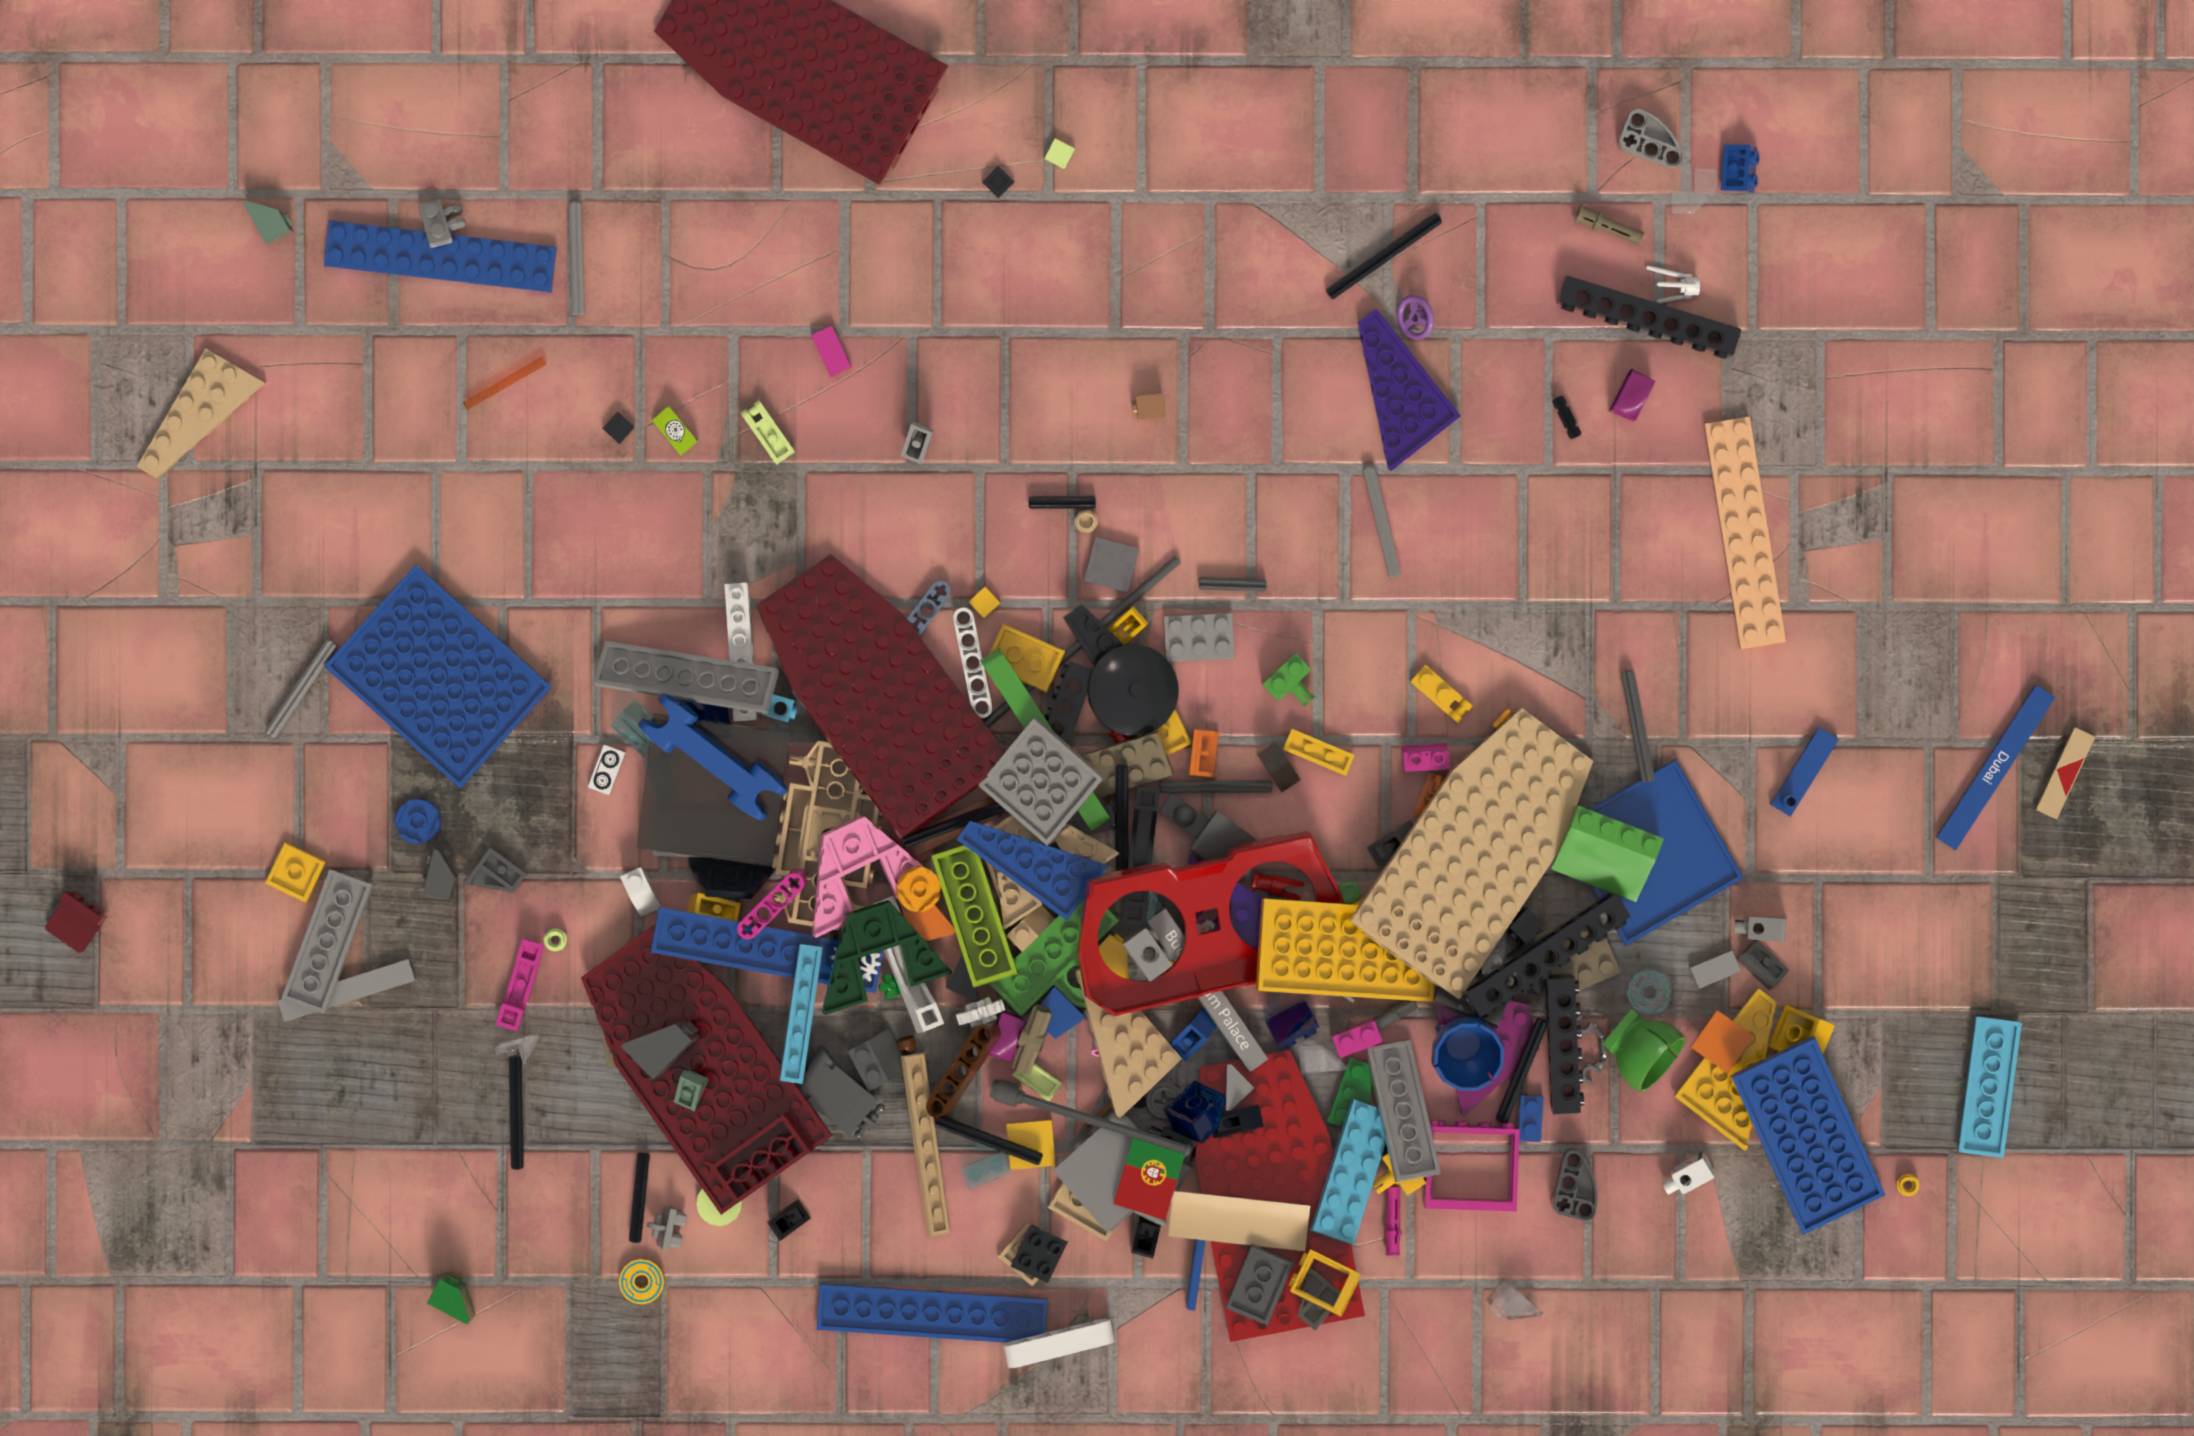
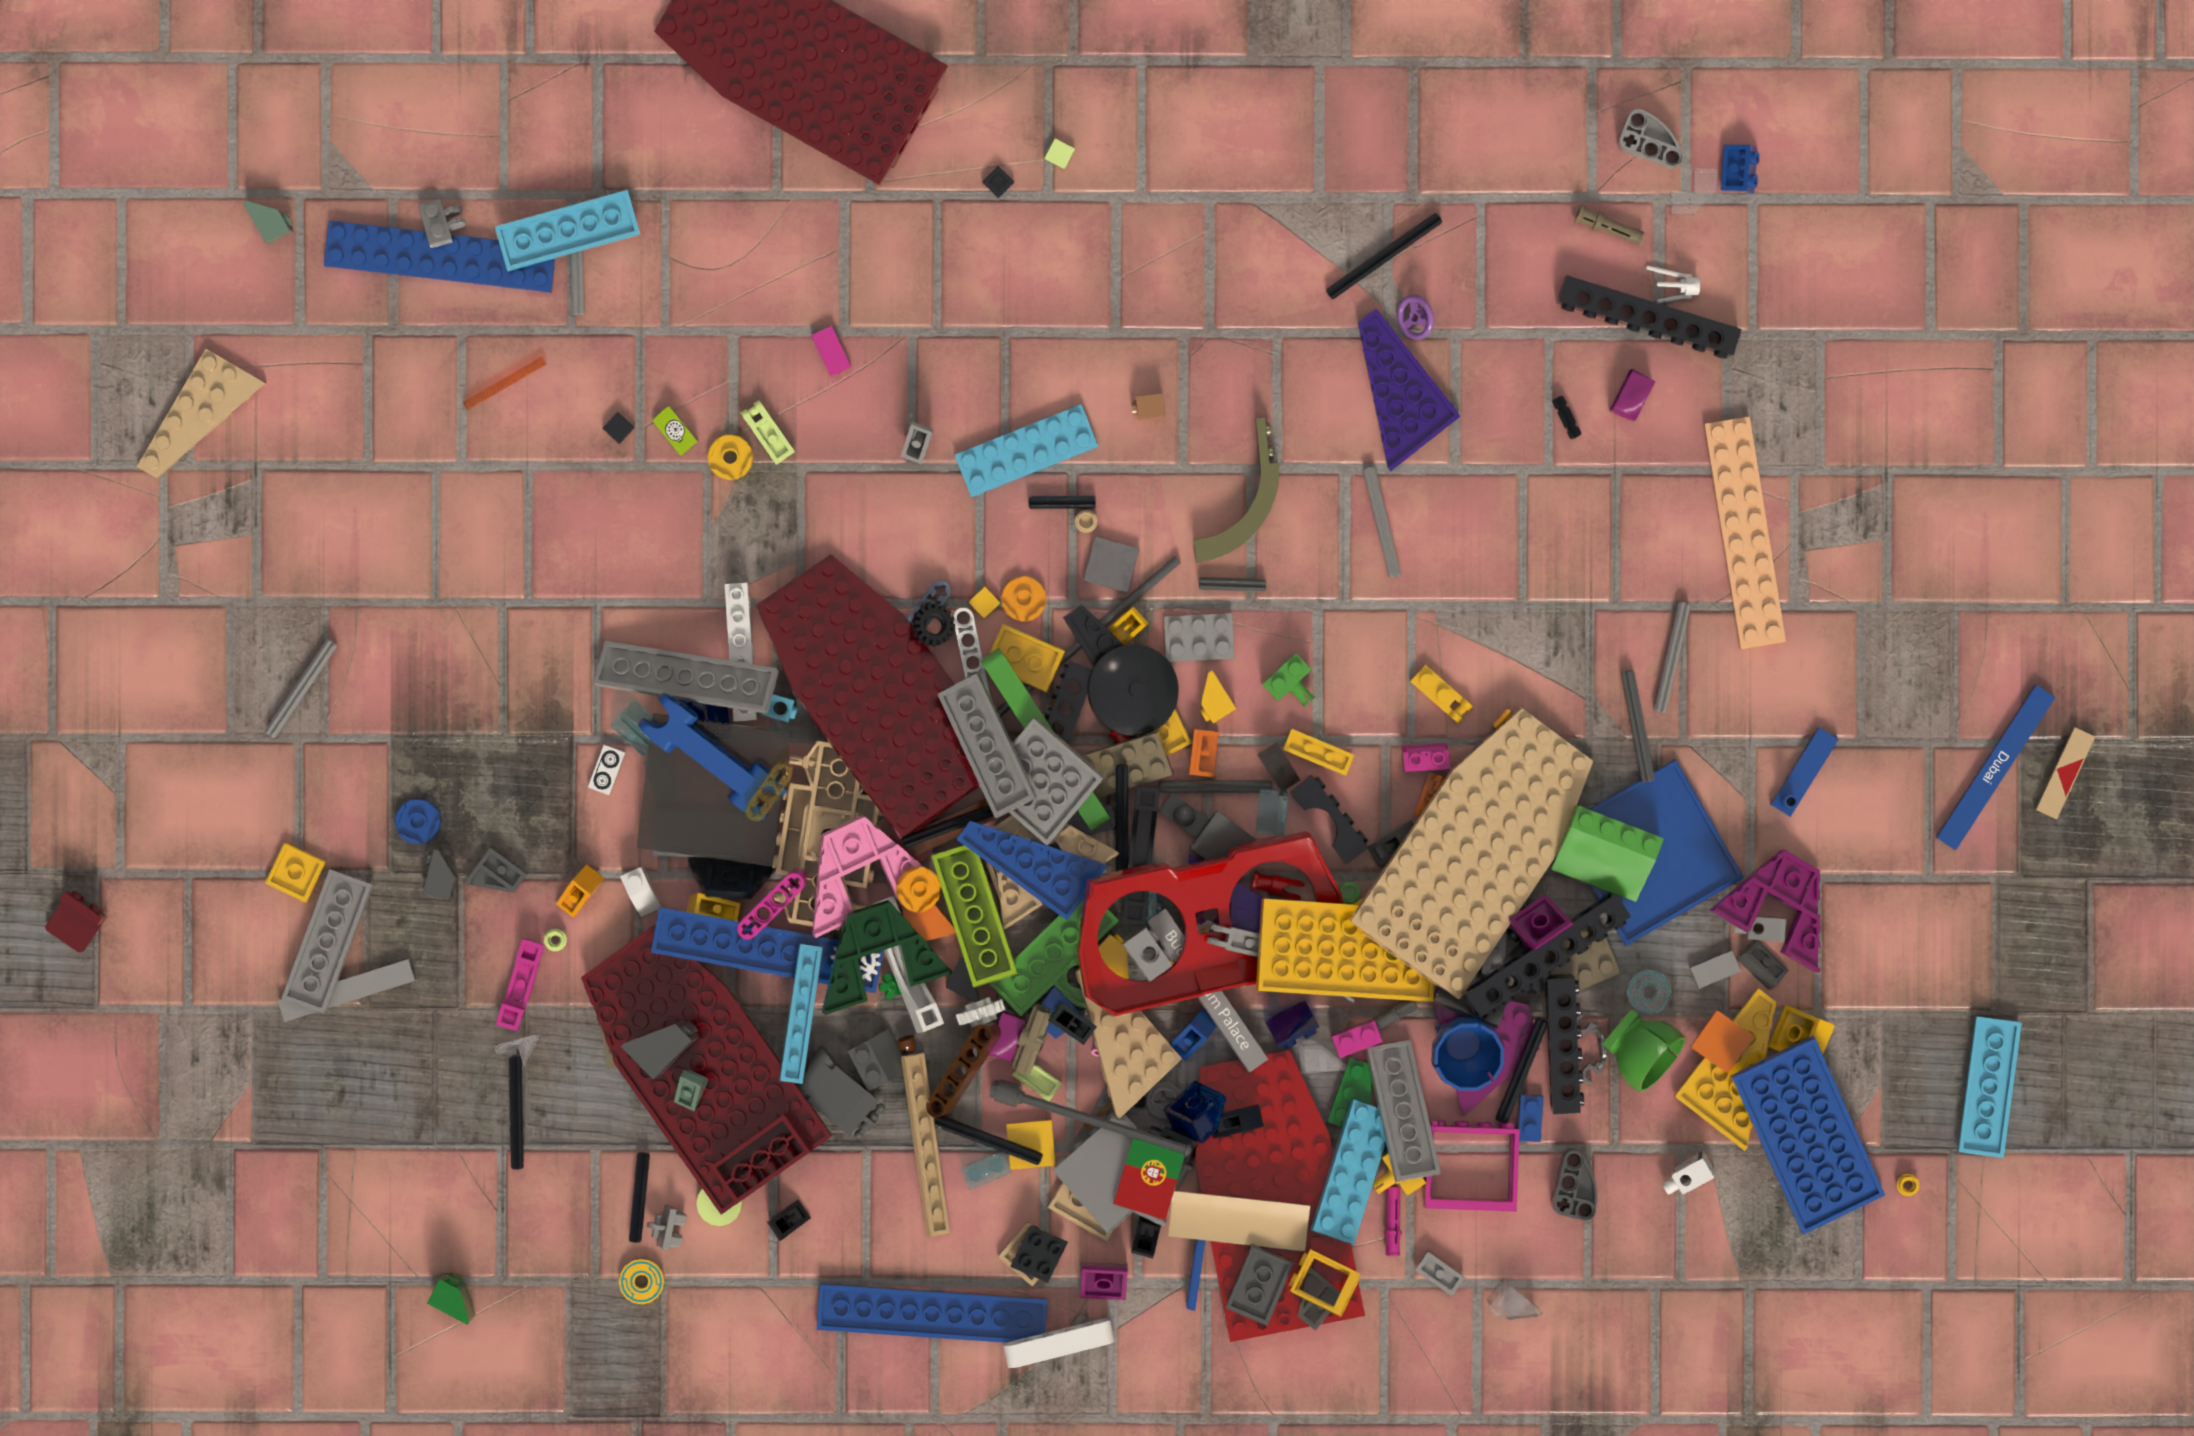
blue plate [324,565,552,789] -> none
tan slope [1006,905,1055,952] -> none
light grey slope [1226,1064,1254,1111] -> none
none -> medium azure plate [495,190,641,272]
none -> light orange slope [556,864,604,918]
none -> yellow tile [707,434,753,480]
none -> clear yellow beam [746,761,793,821]
none -> black tyre [911,604,955,647]
none -> light grey plate [937,673,1037,818]
none -> medium azure plate [955,404,1098,498]
none -> light orange tile [1001,576,1047,622]
none -> black slope [1048,1002,1097,1045]
none -> magenta slope [1080,1262,1128,1300]
none -> olive arch [1194,418,1279,563]
none -> yellow slope [1199,670,1236,723]
none -> light grey hinge [1207,923,1259,957]
none -> clear light blue panel [1256,788,1288,836]
none -> black arch [1290,775,1368,864]
none -> light grey plate [1414,1251,1465,1296]
none -> magenta slope [1509,894,1573,950]
none -> light grey axle [1654,602,1691,713]
none -> magenta wing [1710,850,1821,973]

